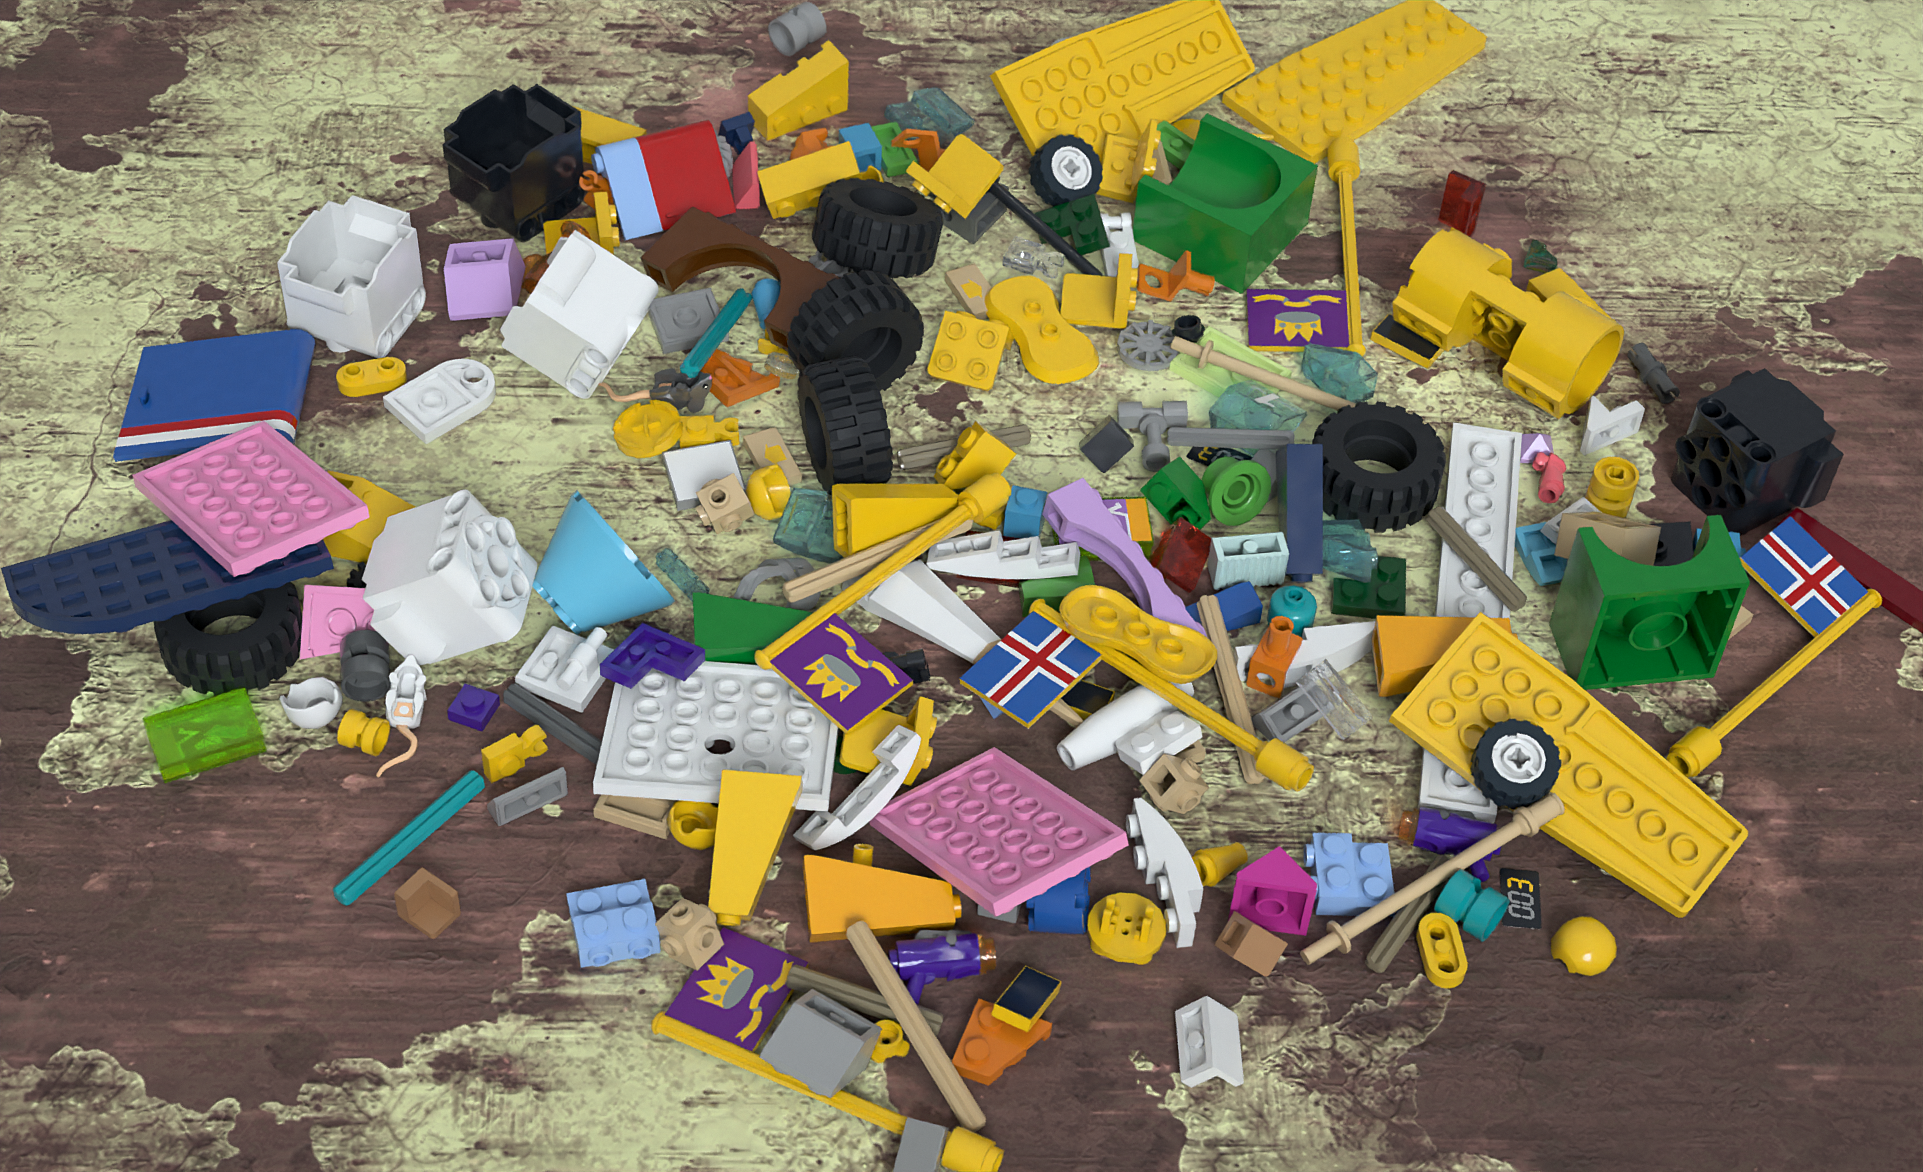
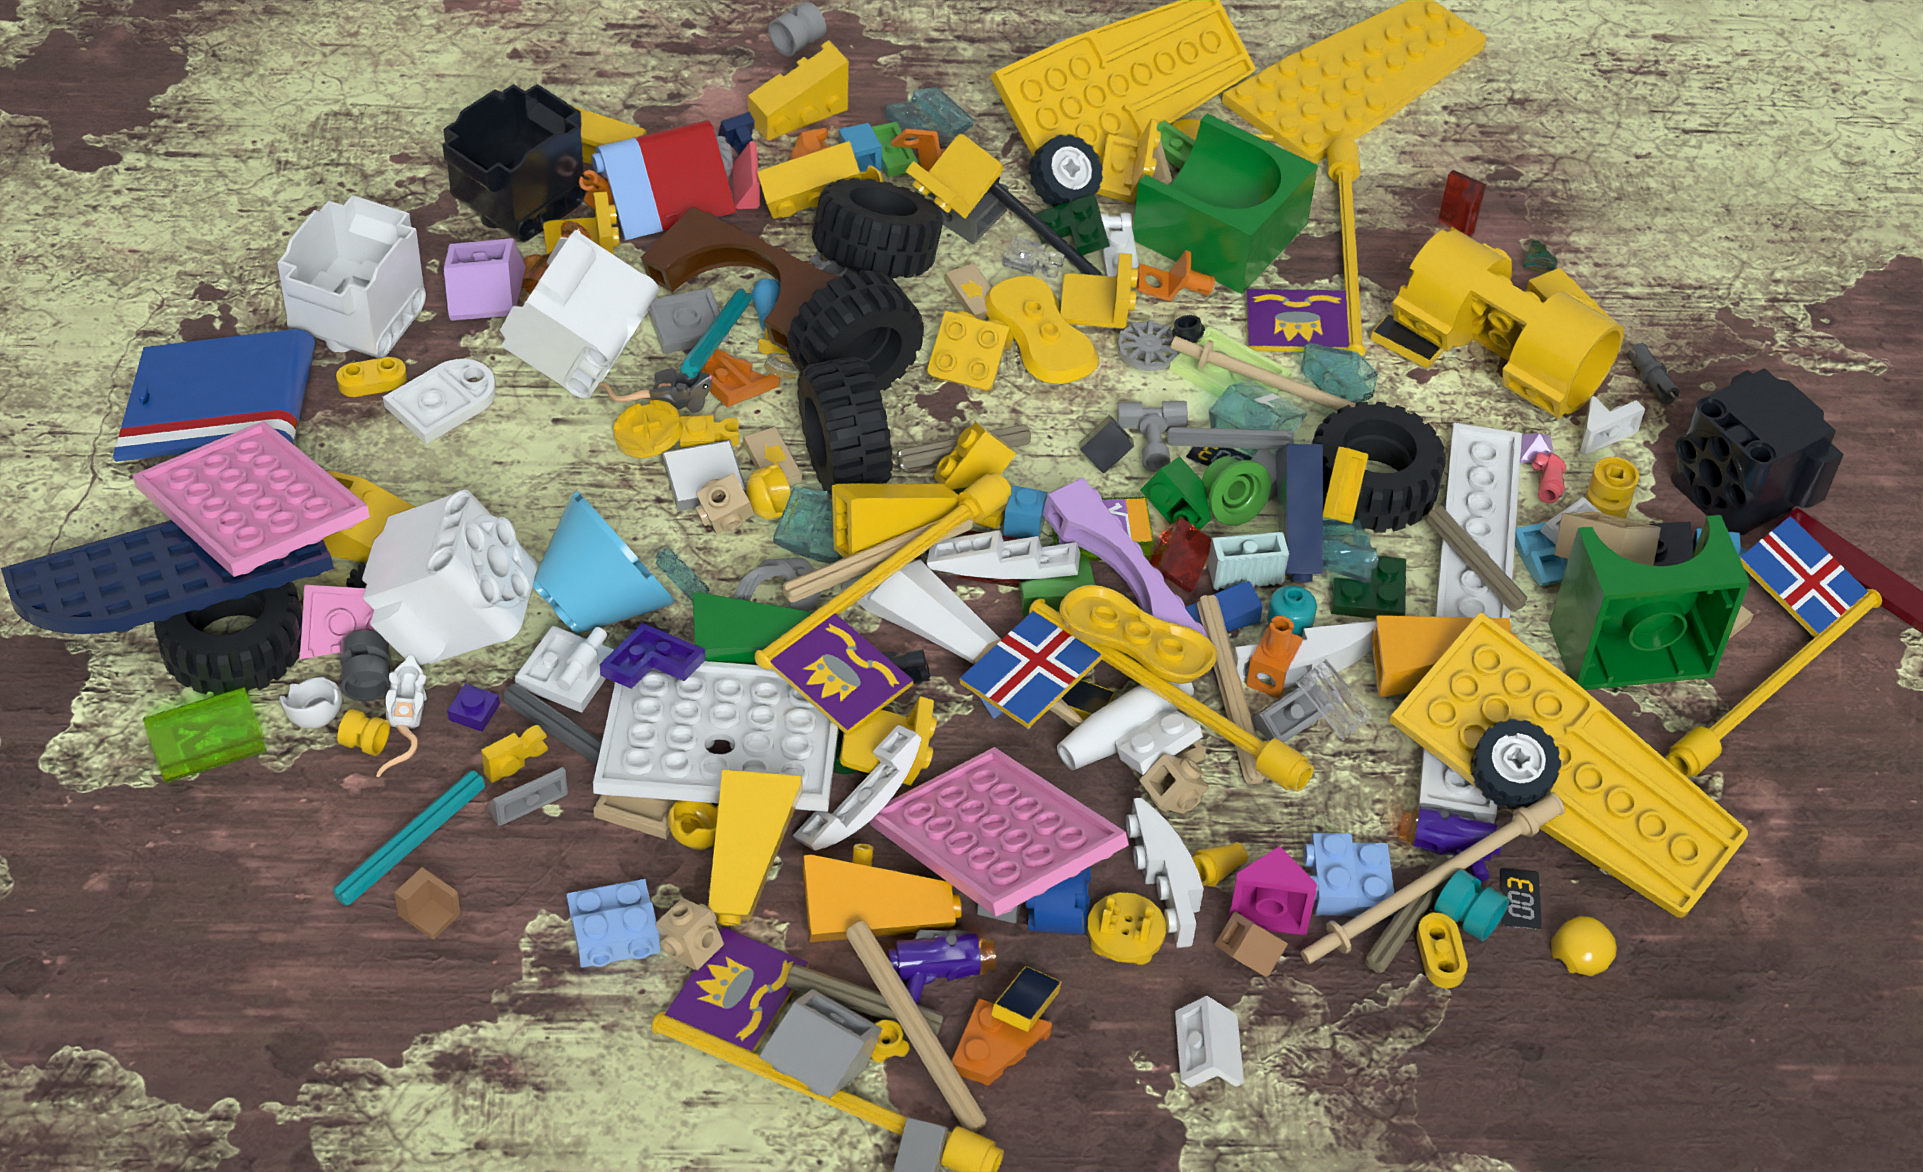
none -> yellow tile [1323,446,1368,524]

